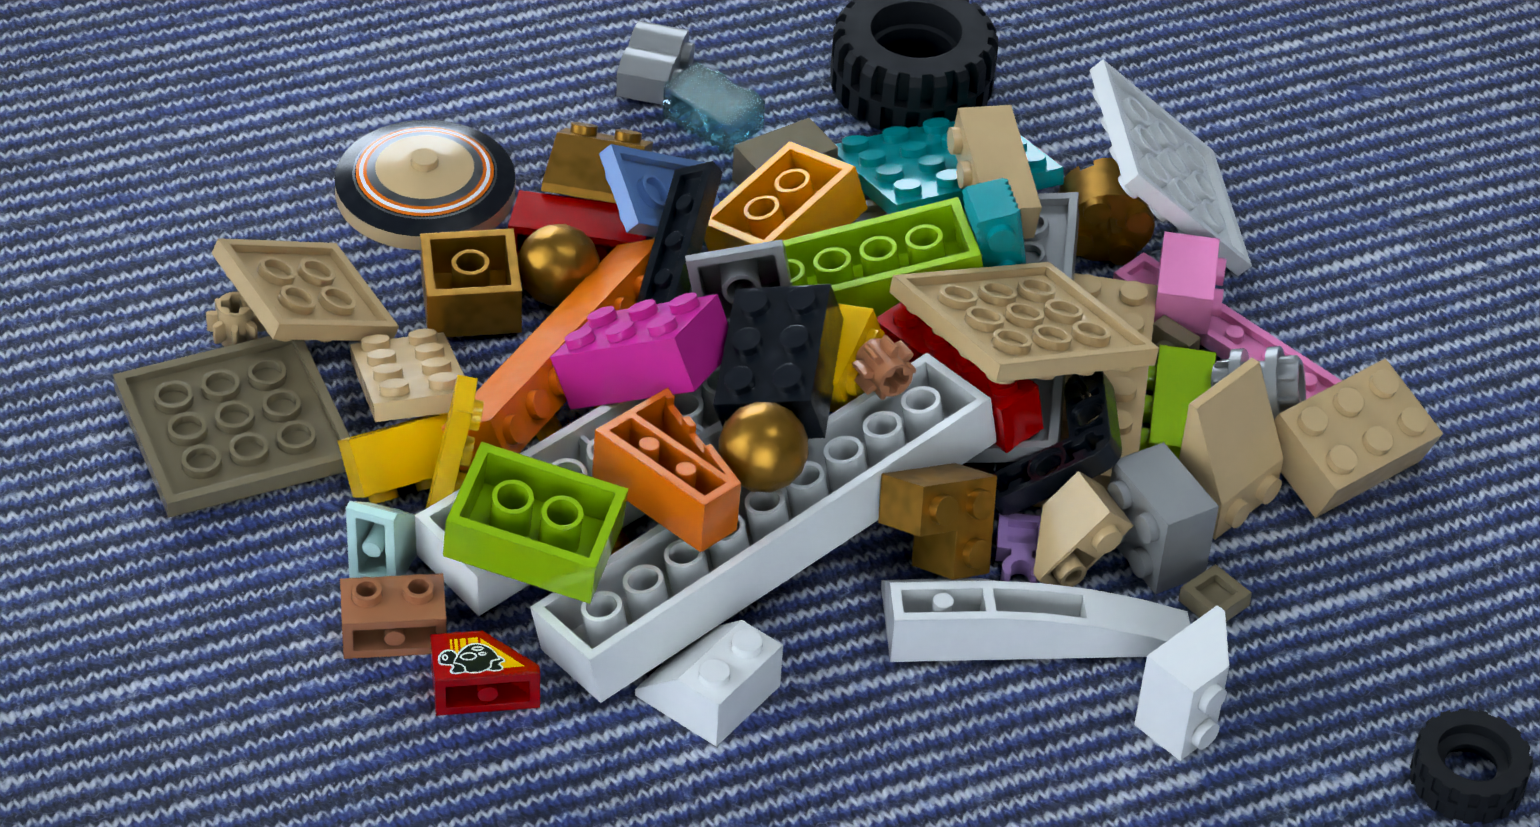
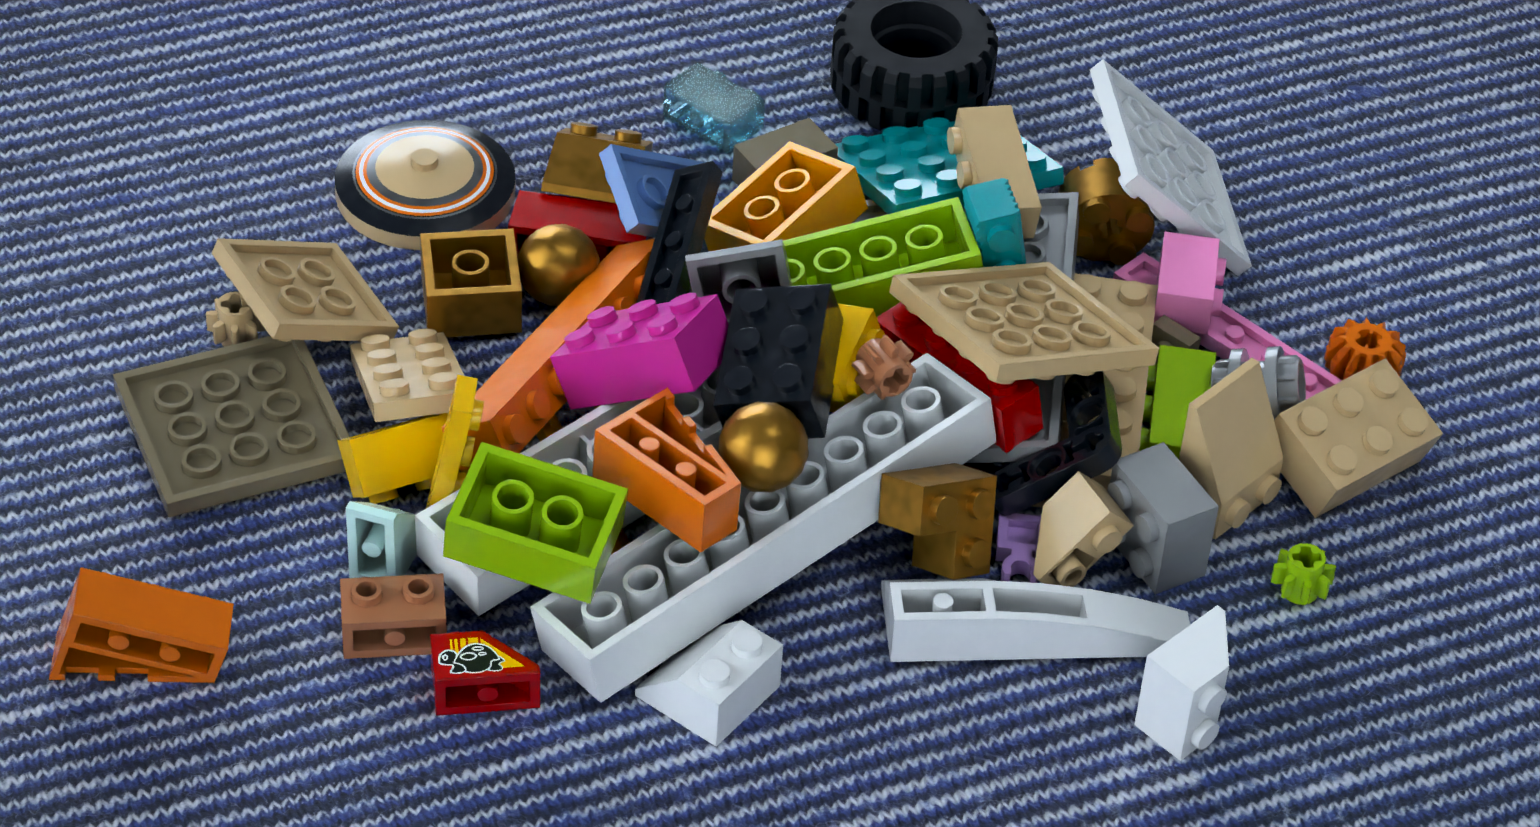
light grey brick [616,21,695,106] -> none
dark tan plate [1178,564,1252,622] -> none
black tyre [1410,709,1533,824] -> none
none -> orange wedge [49,567,234,683]
none -> lime gear [1271,543,1336,605]
none -> orange gear [1324,317,1406,380]

